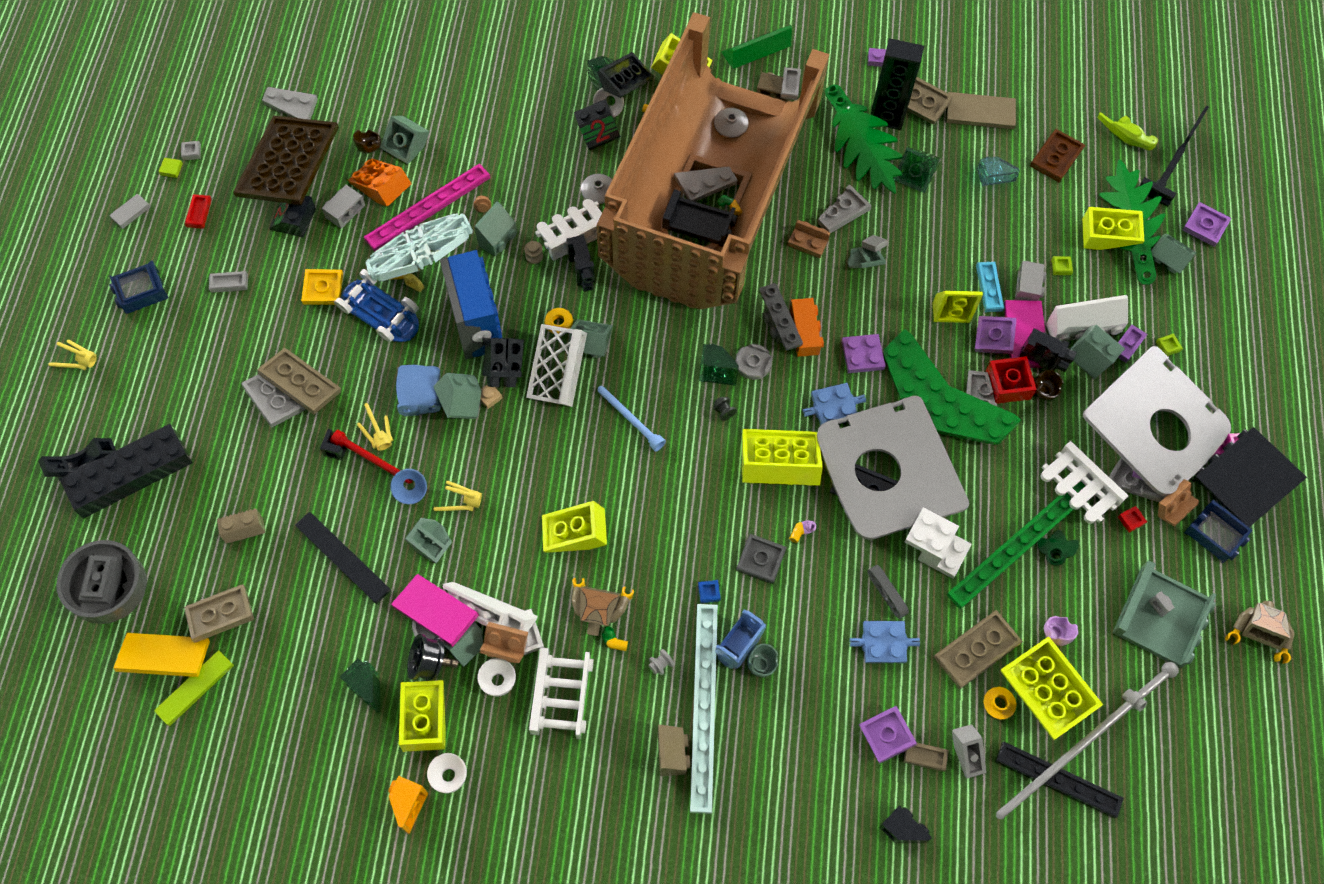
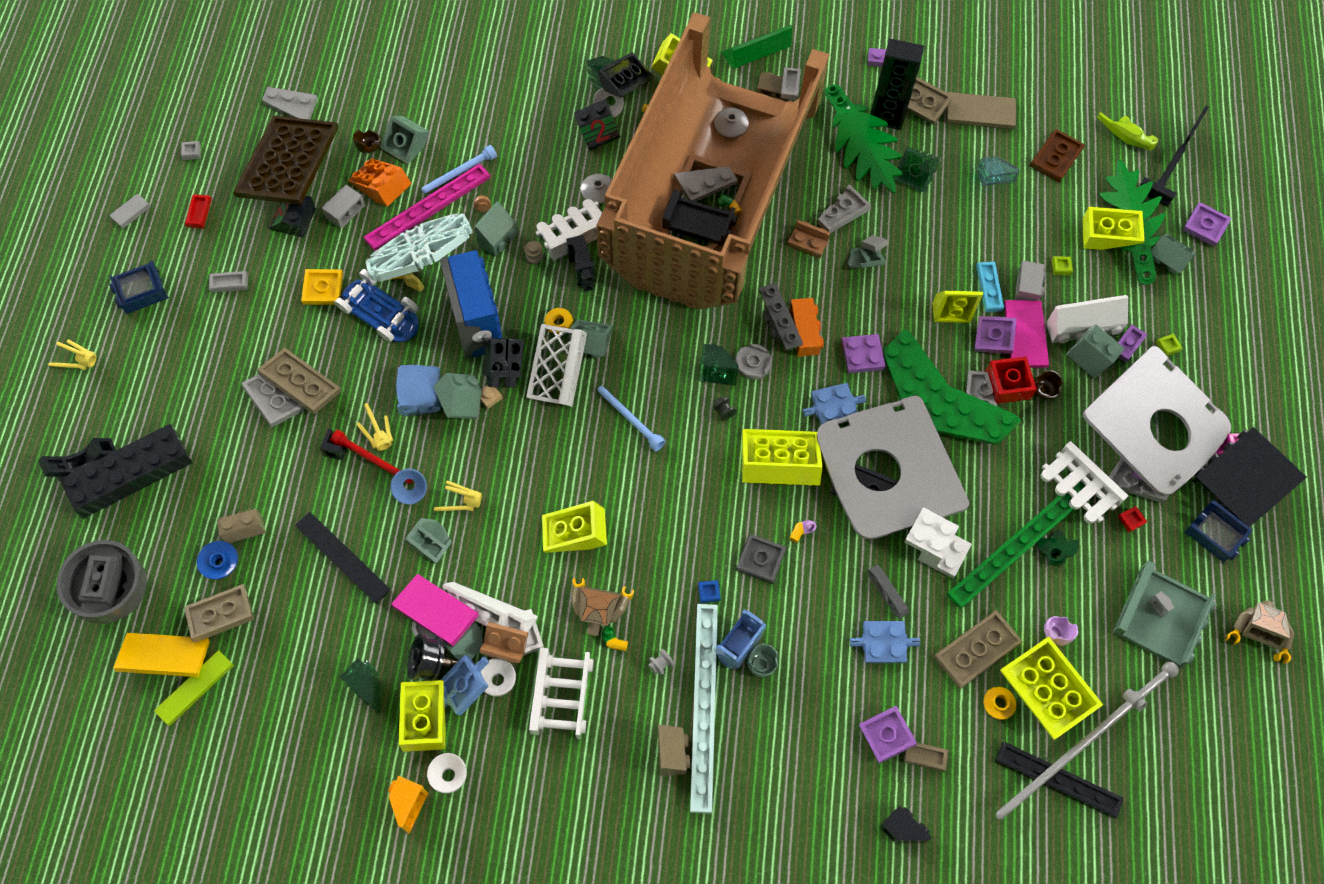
lime tile [159,158,183,178] -> none
light grey slope [952,724,986,778] -> none
black hips [1018,328,1077,372] -> none
medium nougat bracket [1158,479,1199,526] -> none
none -> blue dish [197,541,238,580]
none -> light blue piece [421,145,497,193]
none -> medium blue plate [441,655,489,715]

